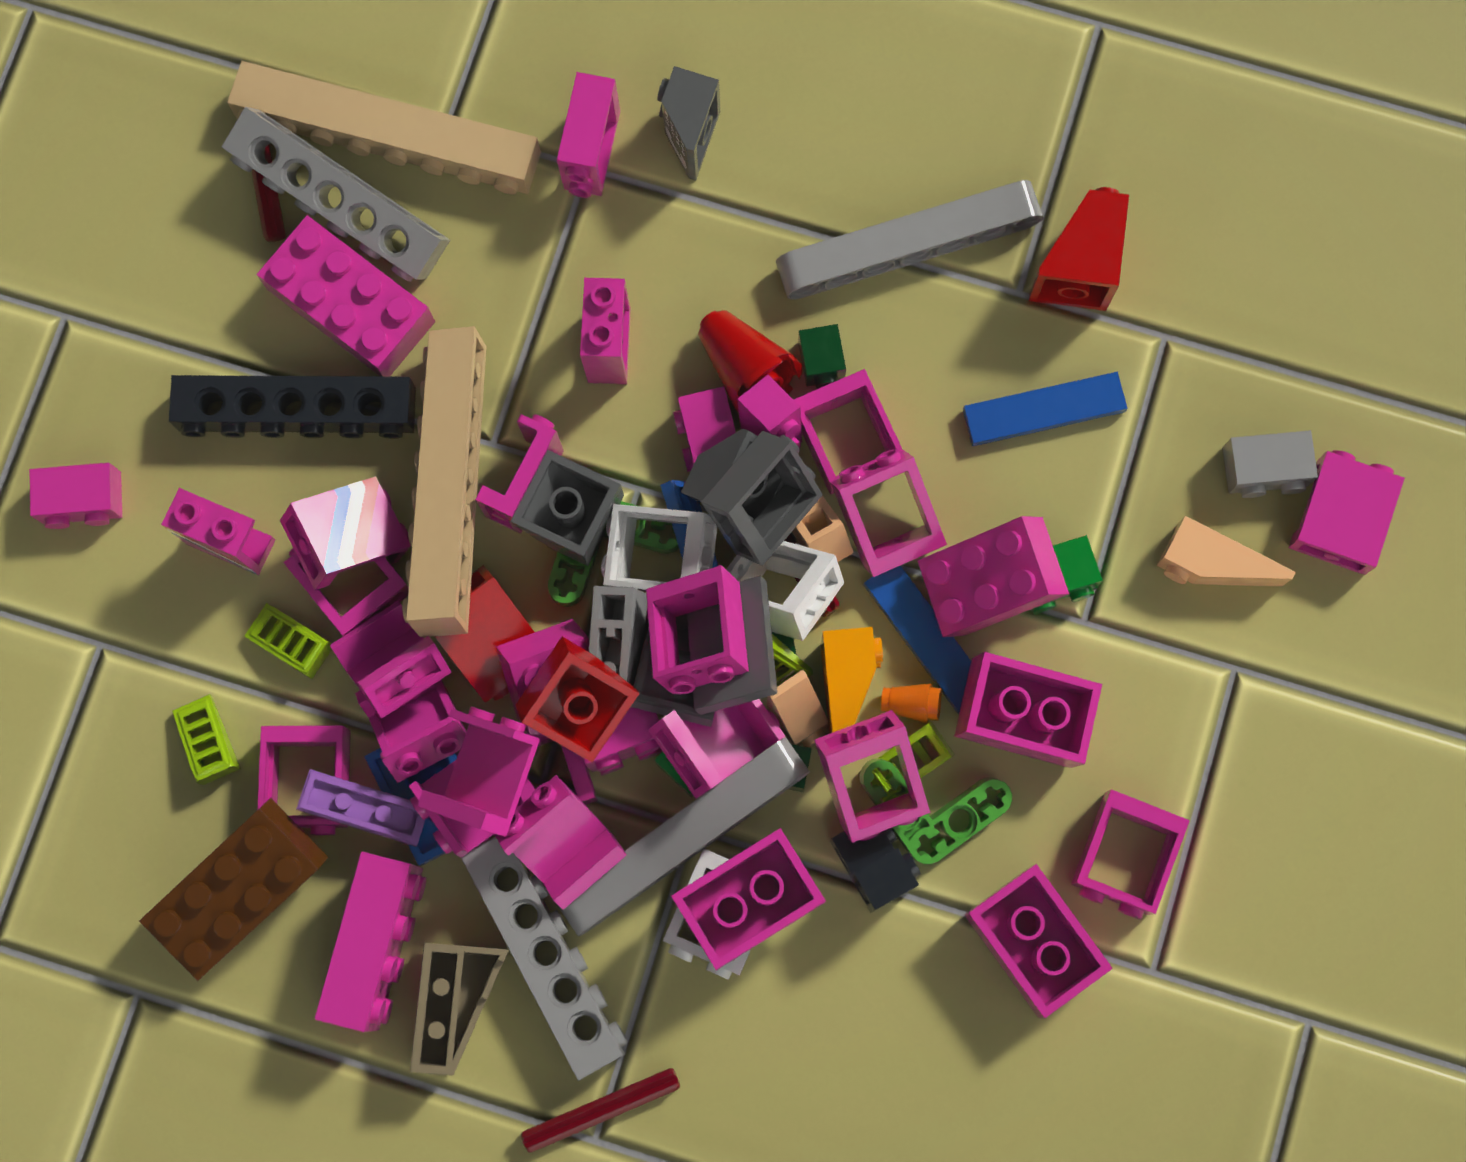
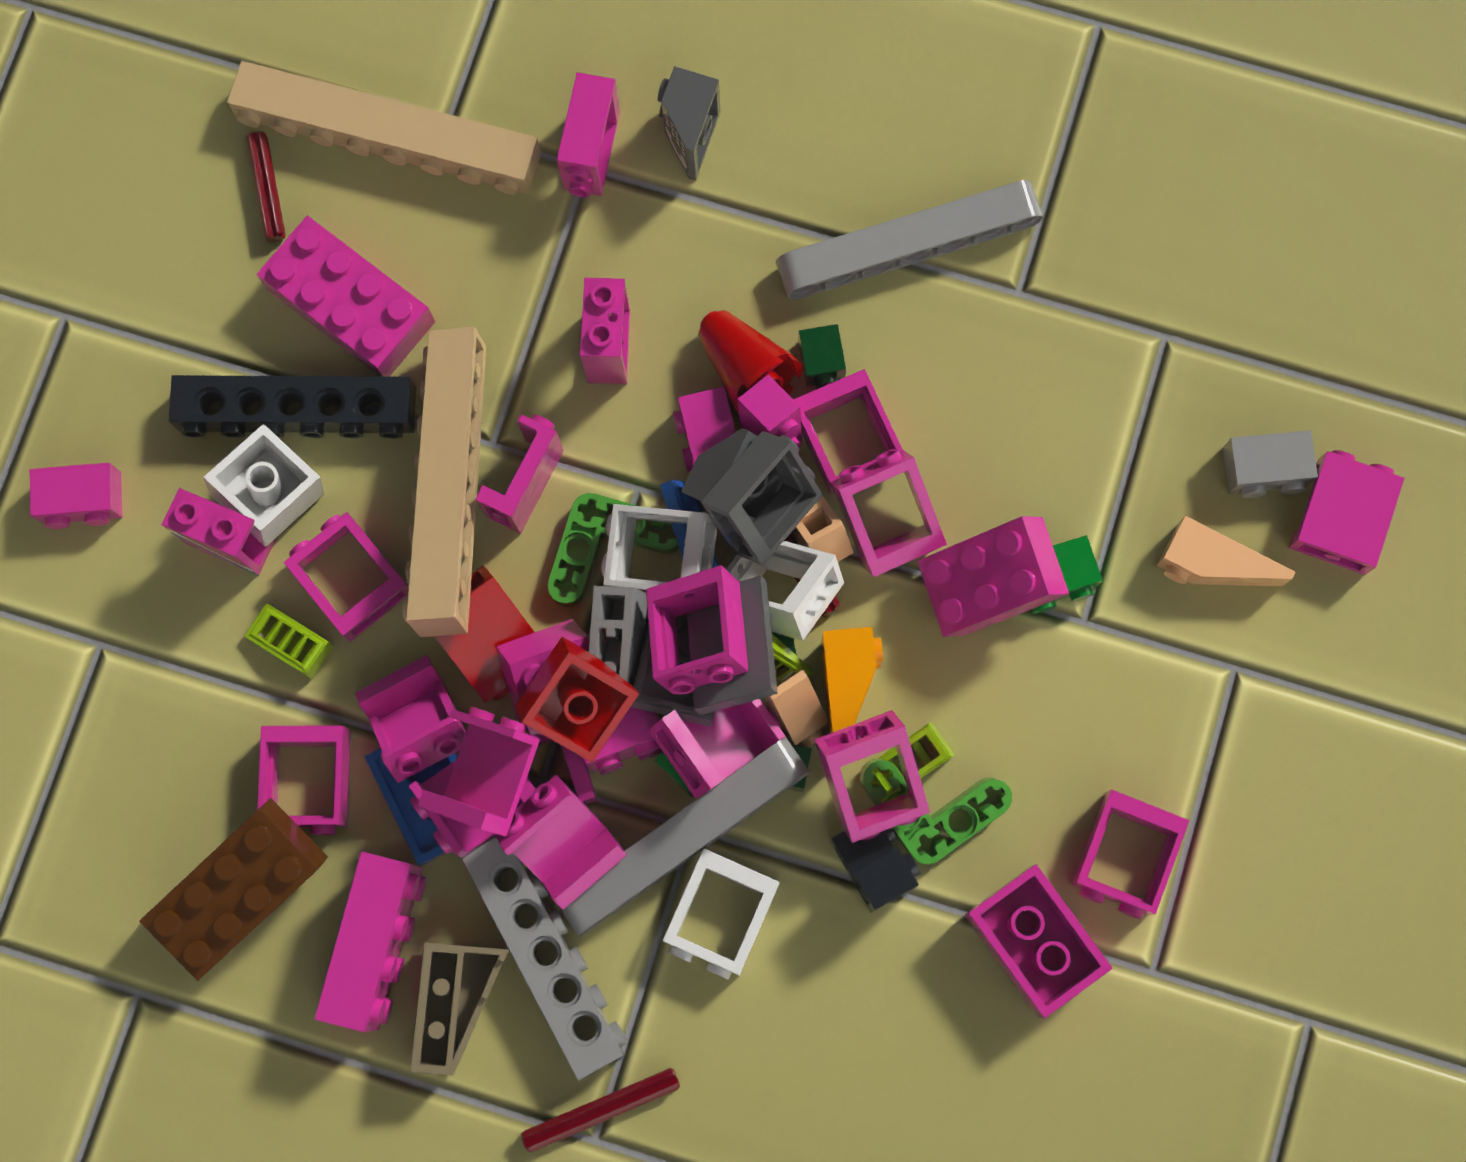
lime slope [172,694,241,785] -> none
light grey brick [222,107,450,282] -> none
dark pink panel [280,476,411,590] -> none
medium lavender tile [296,769,425,847] -> none
dark pink panel [329,601,451,719] -> none
dark grey slope [511,450,624,566] -> none
dark pink brick [671,828,826,971] -> none
blue tile [863,565,971,715] -> none
orange cone [881,683,942,724] -> none
dark pink brick [954,652,1102,768] -> none
blue tile [963,371,1128,447] -> none
red slope [1029,187,1130,311] -> none
none -> white brick [203,424,324,547]

